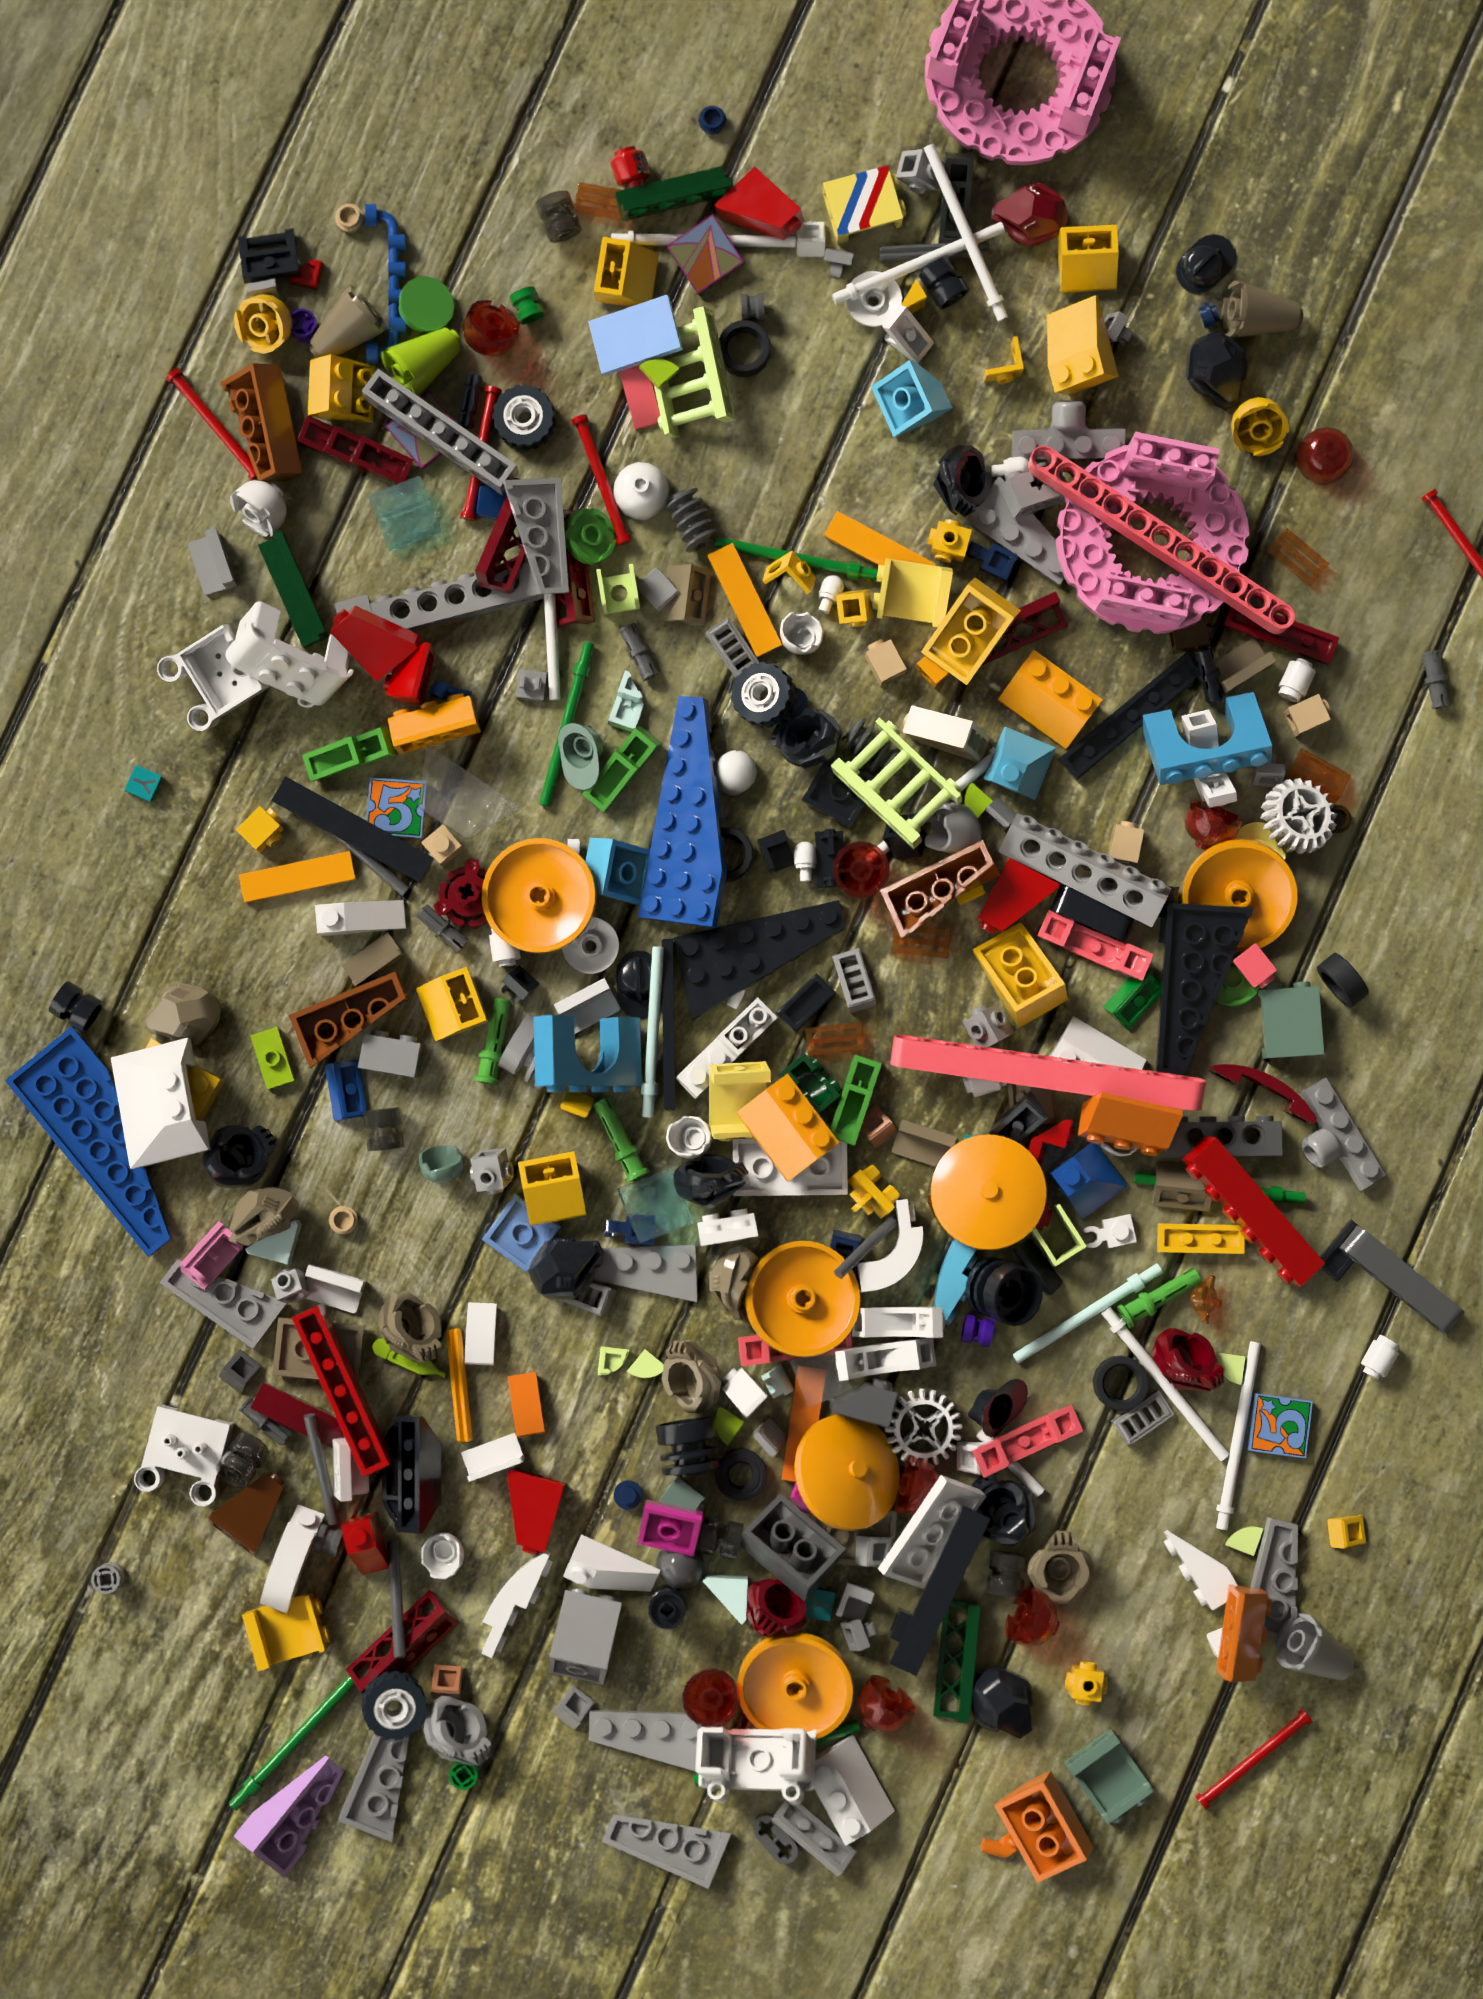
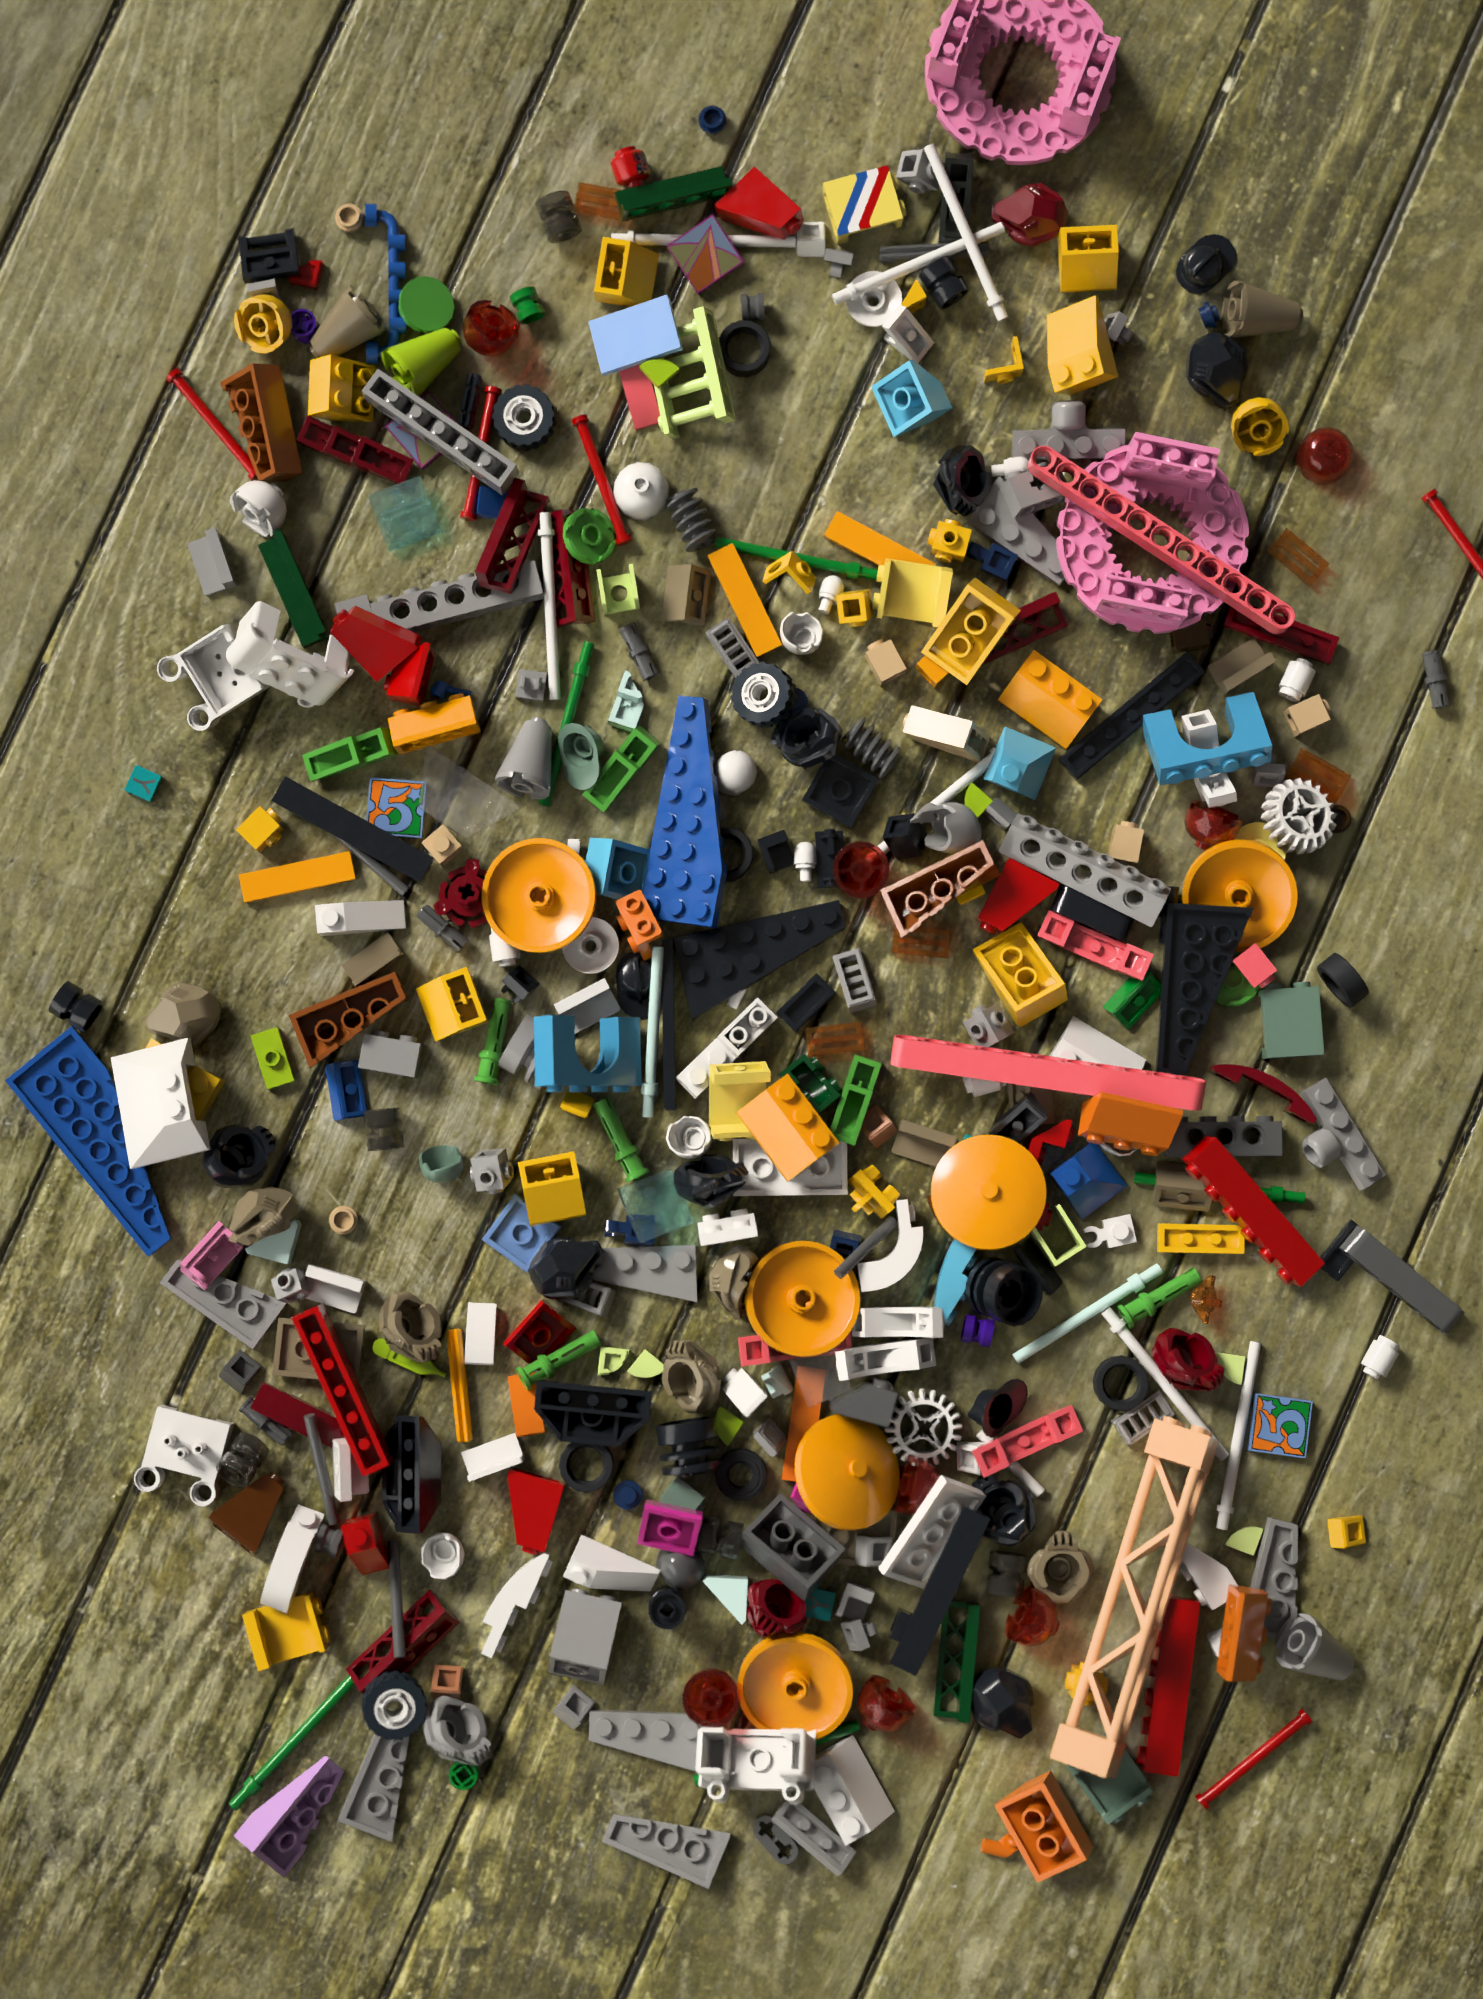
light grey wheel [91,1562,126,1594] -> none
light grey wing [503,478,569,594] -> none
light grey slope [637,568,679,611] -> none
yellowish green fence [831,718,962,849] -> none
black pin [1194,644,1223,703] -> none
none -> light grey cone [495,717,552,800]
none -> red slope [503,1299,576,1371]
none -> bright green pin [515,1330,601,1391]
none -> black wedge [534,1380,652,1447]
none -> black tyre [559,1442,614,1493]
none -> orange bracket [615,890,663,961]
none -> light nougat piece [1050,1416,1219,1778]
none -> red brick [1136,1595,1200,1777]

